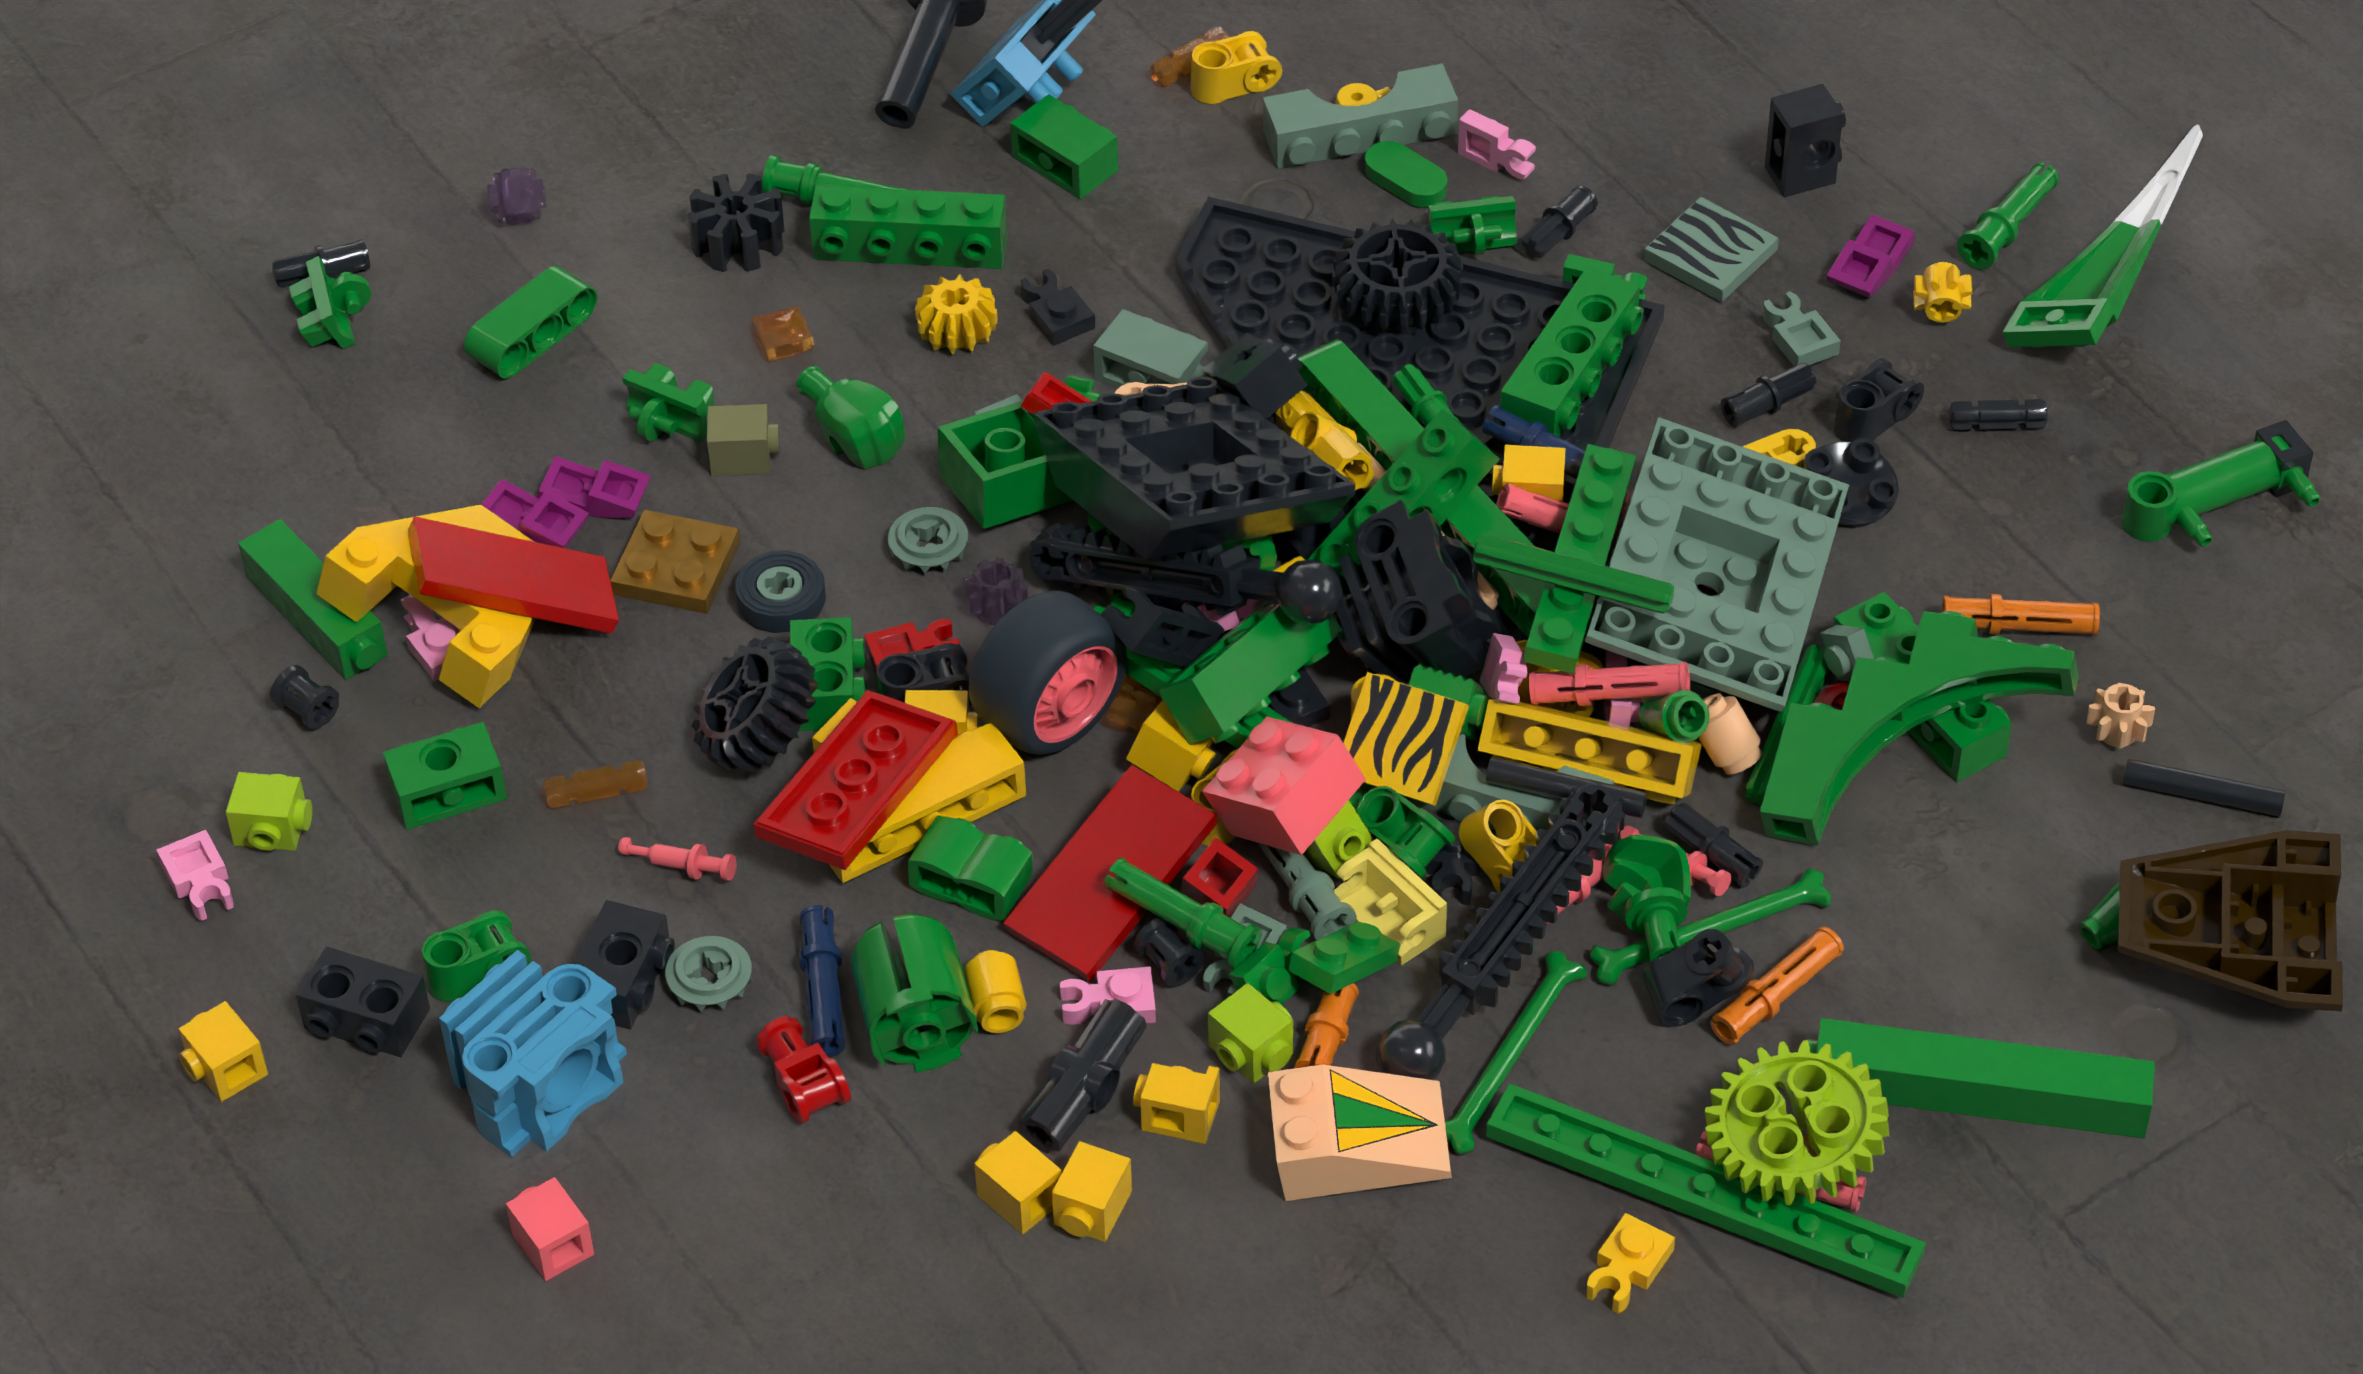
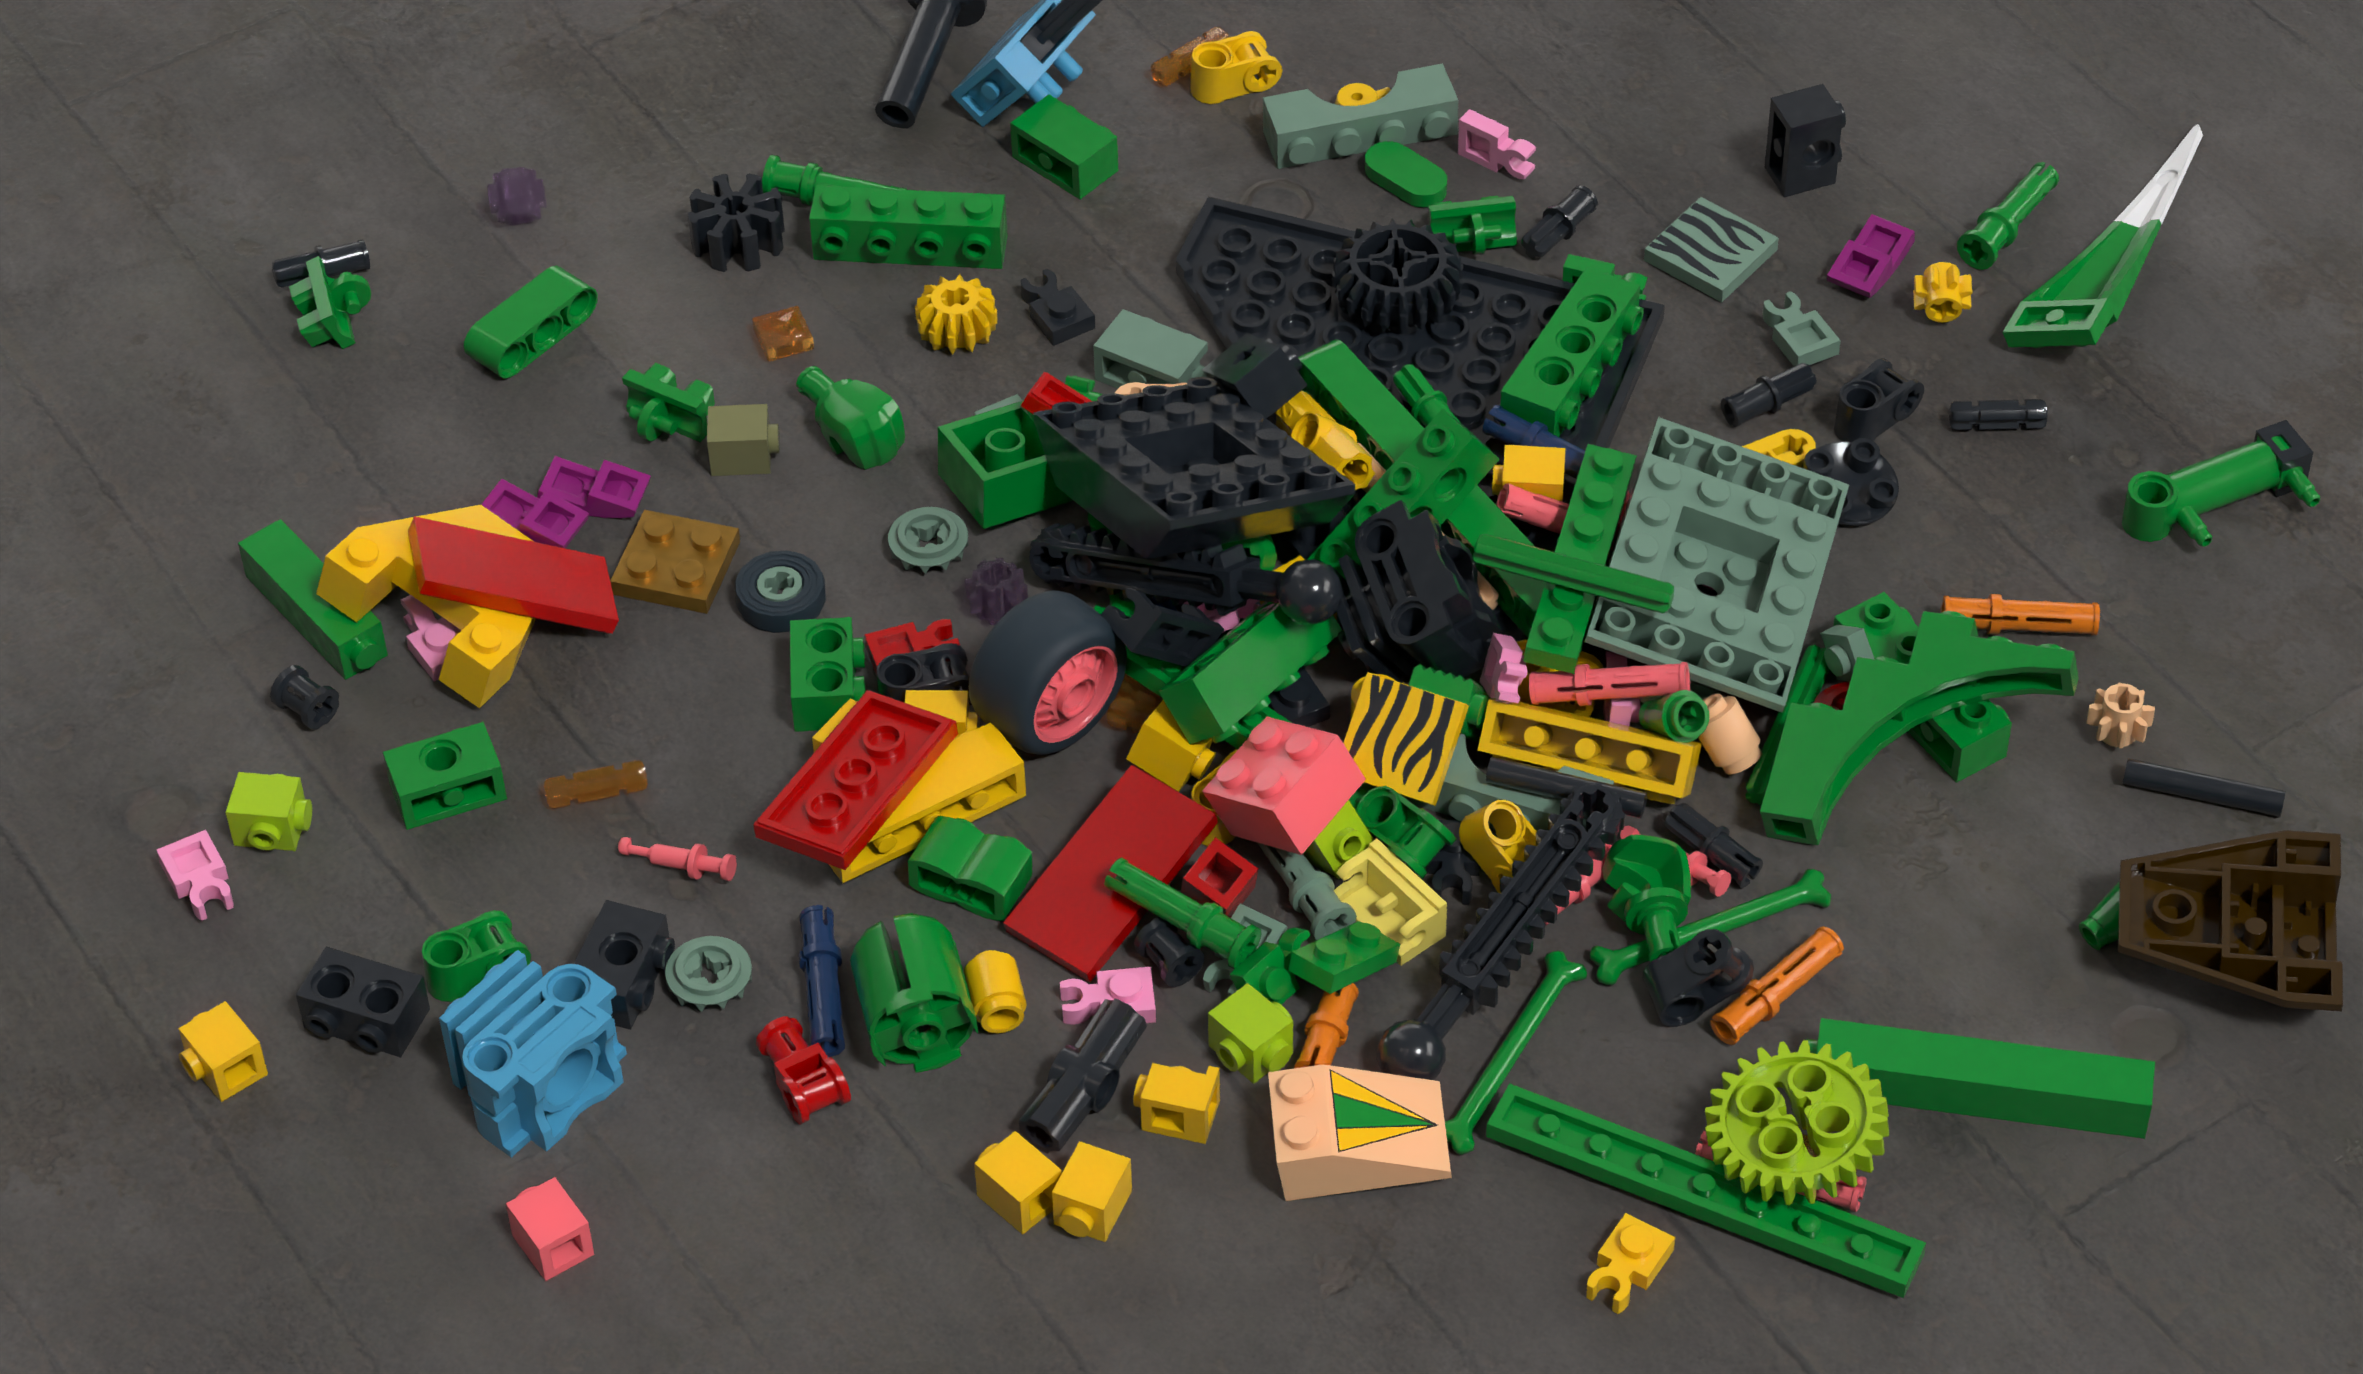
black gear [691,636,818,775] -> none

